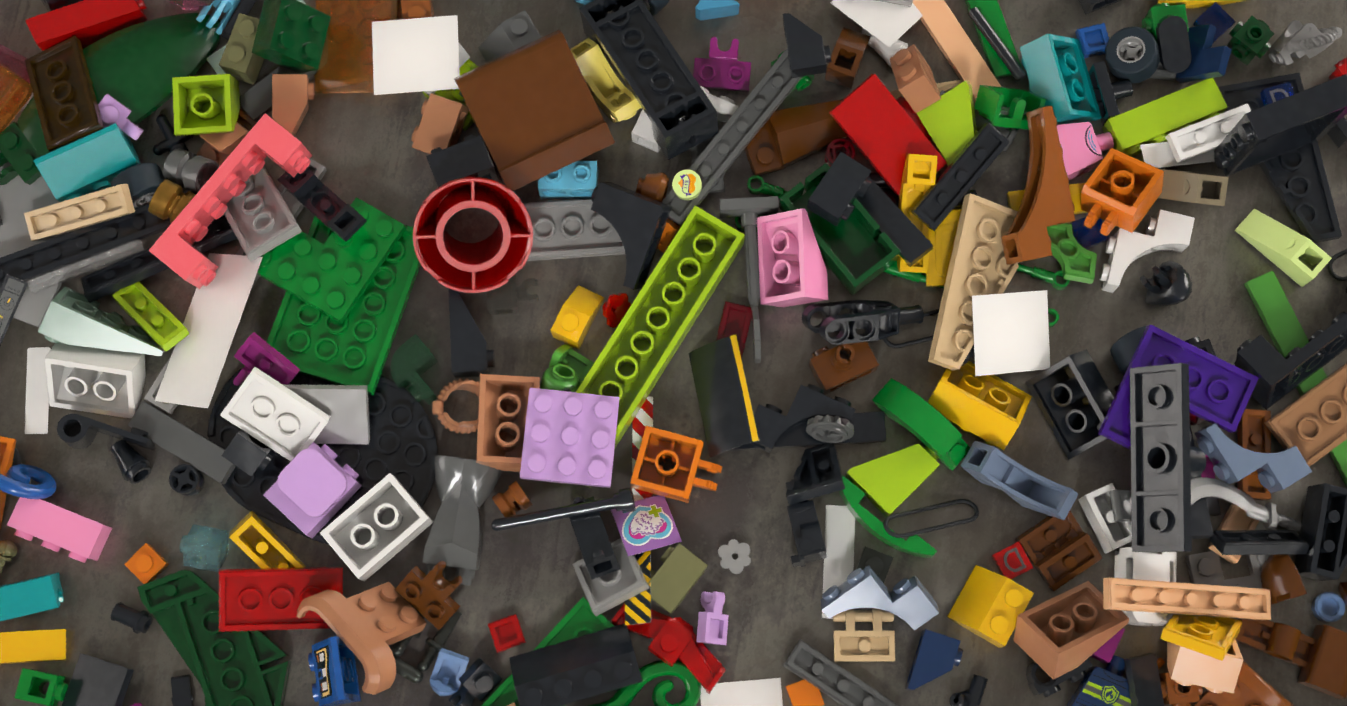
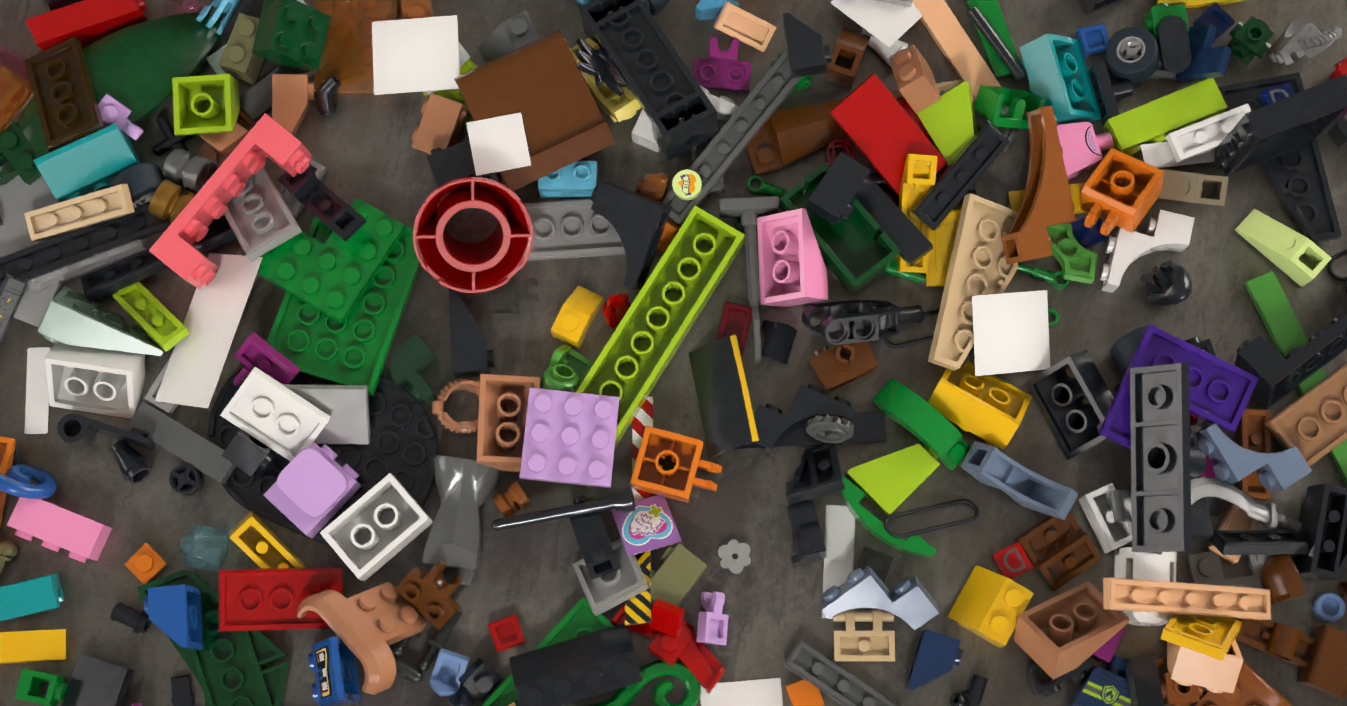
none -> blue slope [144,584,204,650]
none -> black arm [314,75,342,116]
none -> white sticker [466,112,531,176]
none -> black piece [575,38,627,96]
none -> red tile [649,598,685,638]
none -> light nougat tile [713,1,777,53]
none -> black tile [761,320,797,365]

